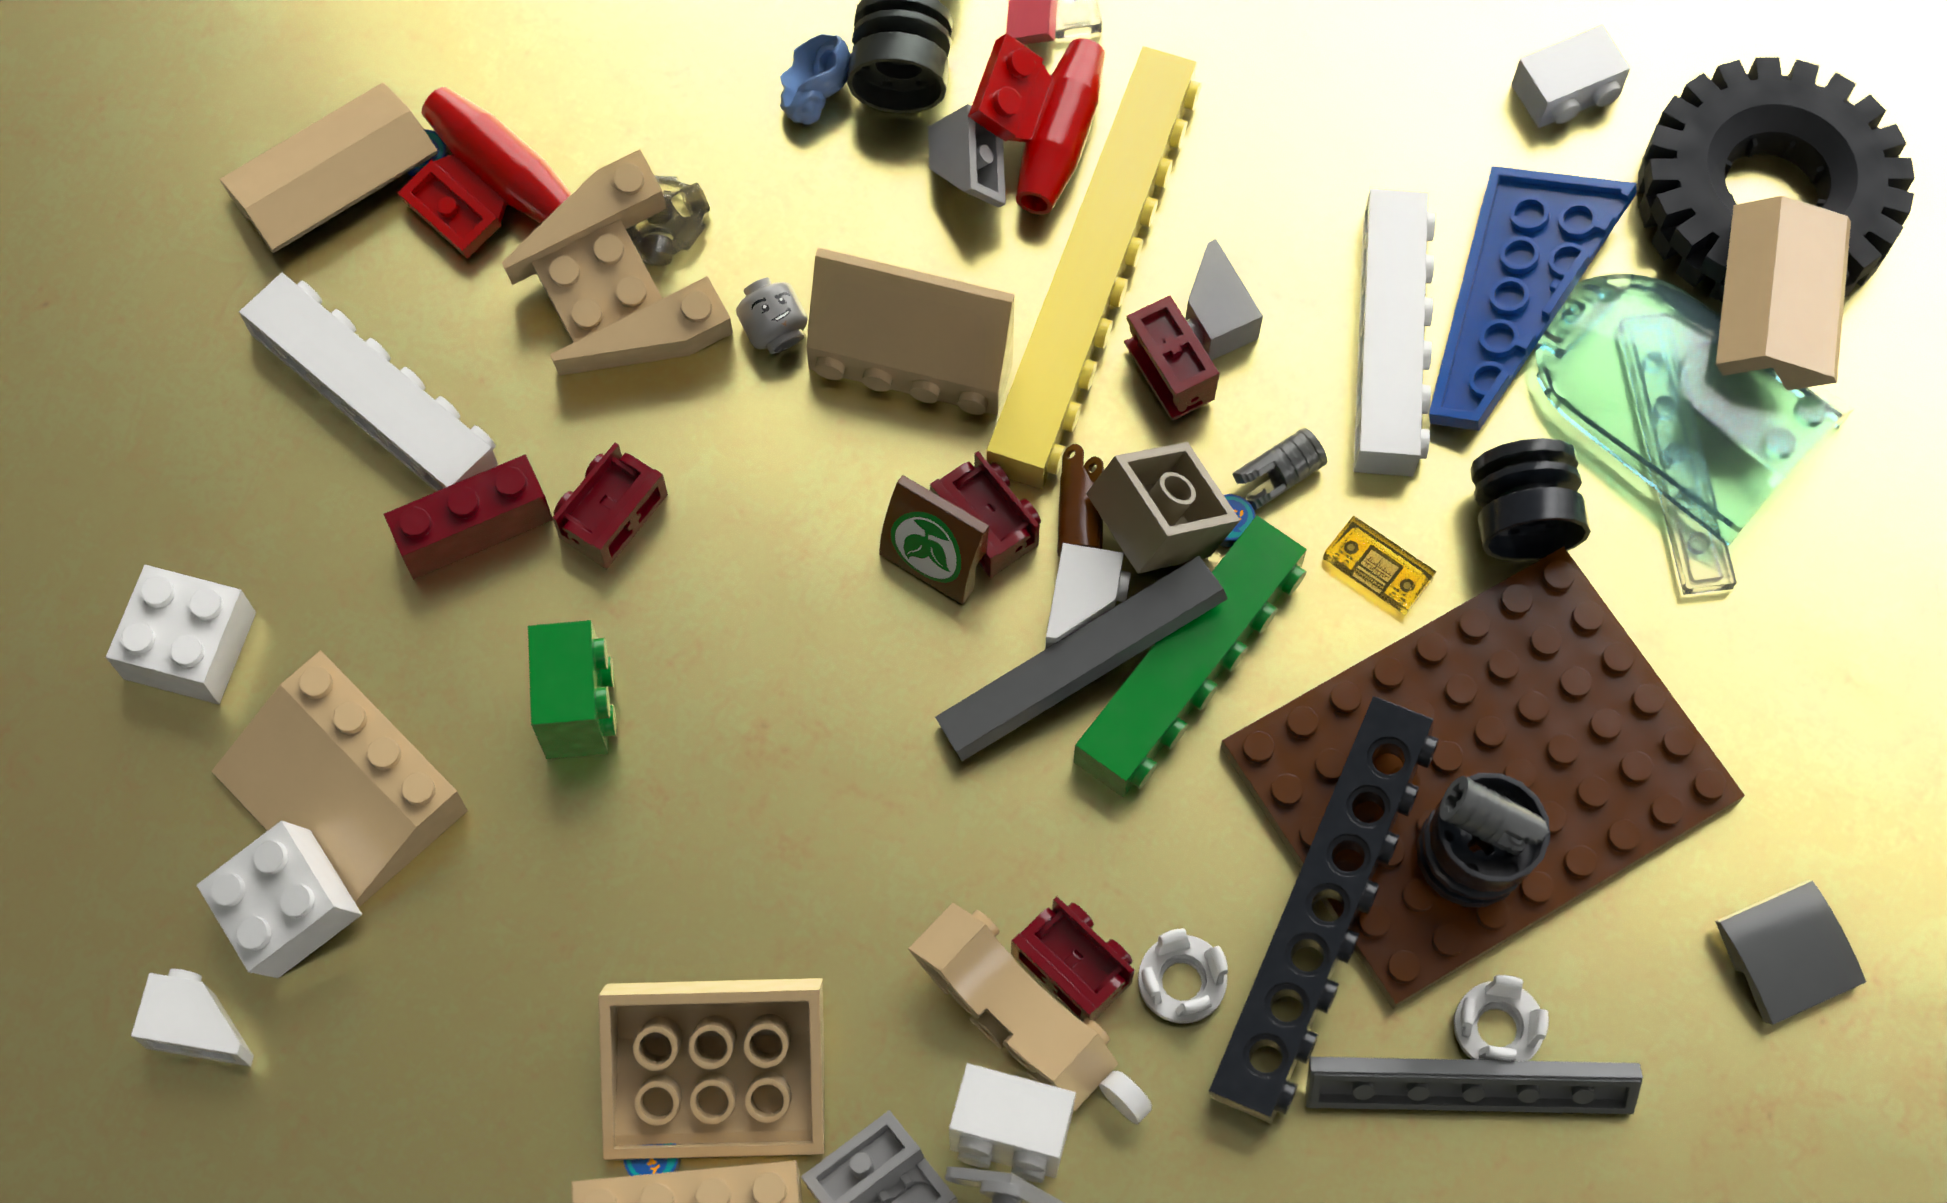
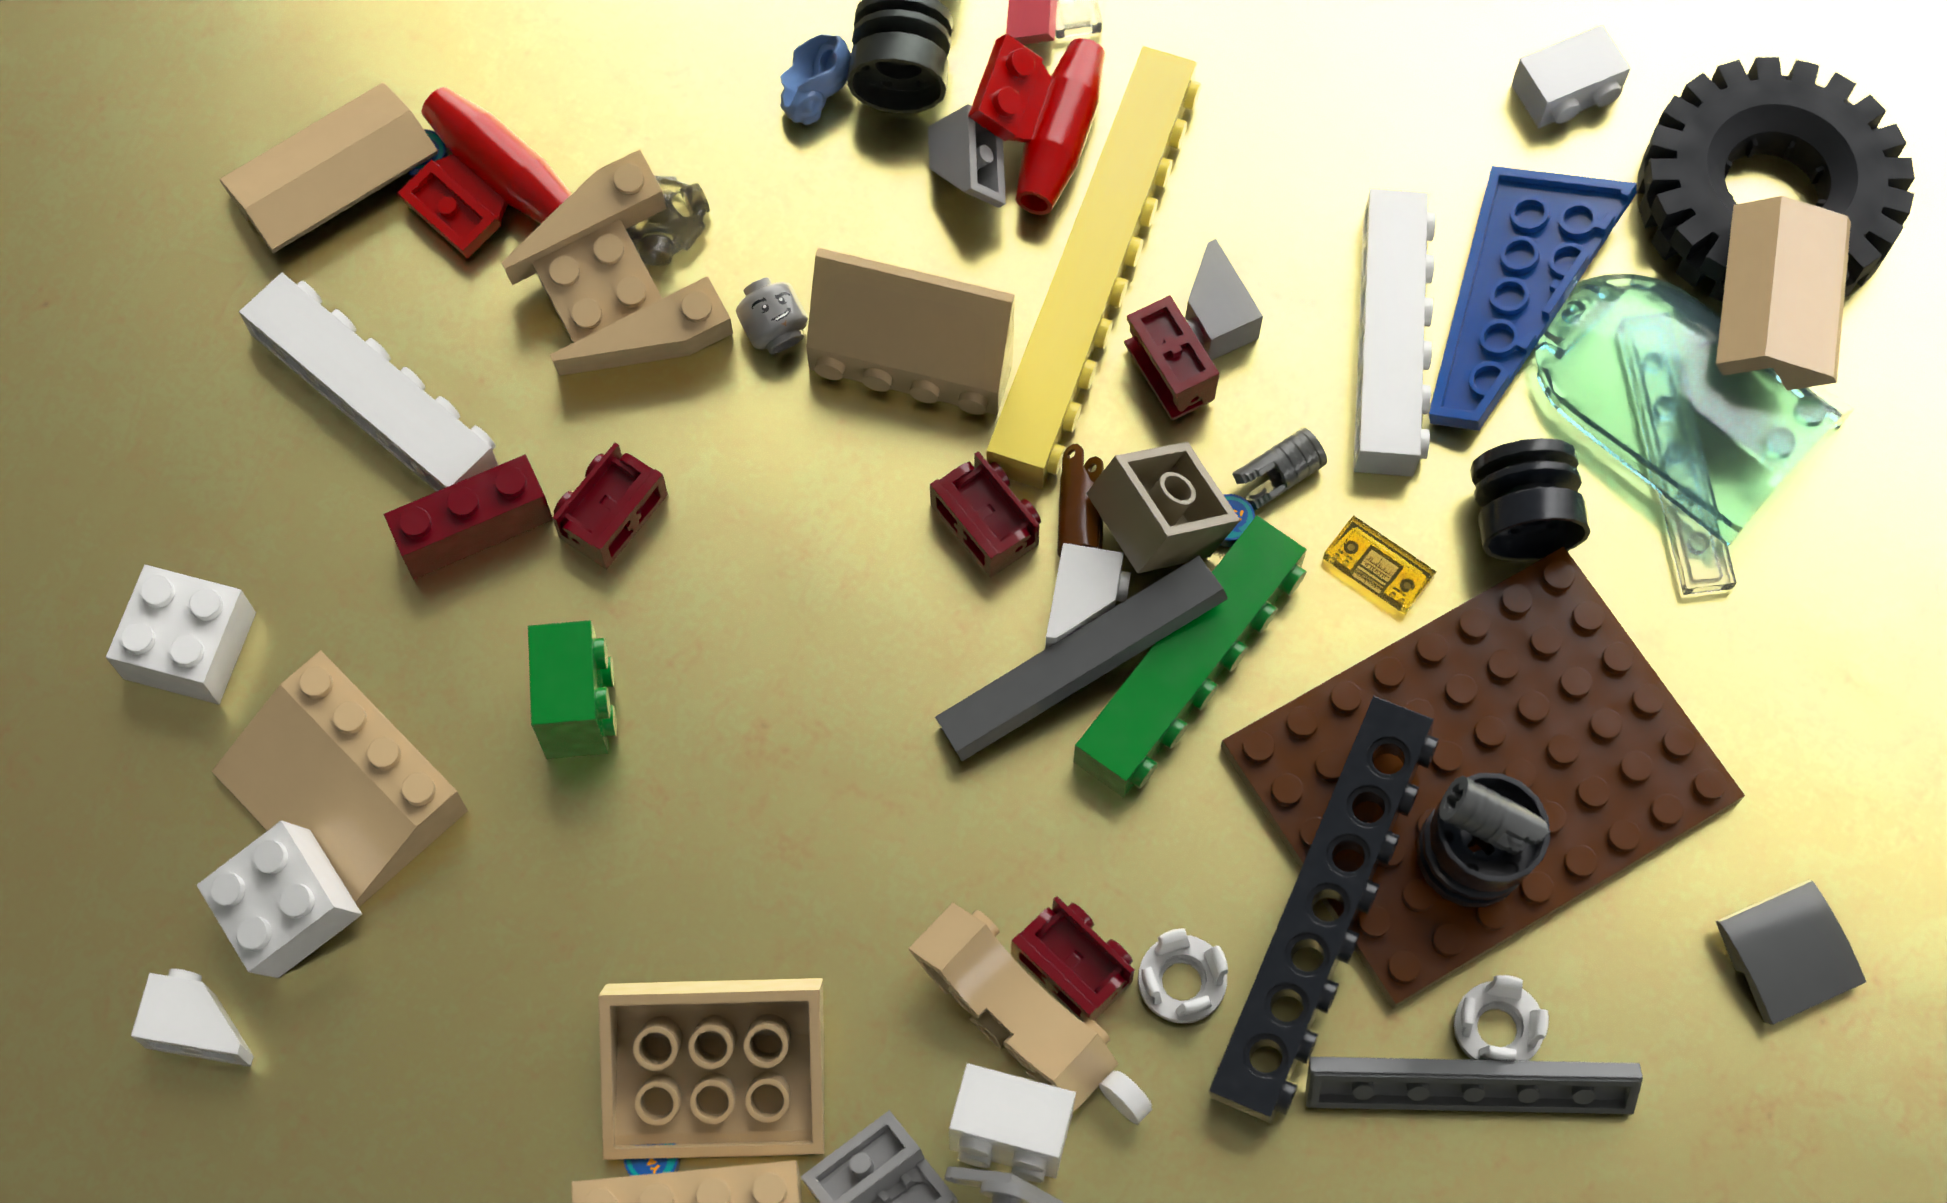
slope [879,475,989,604] -> none

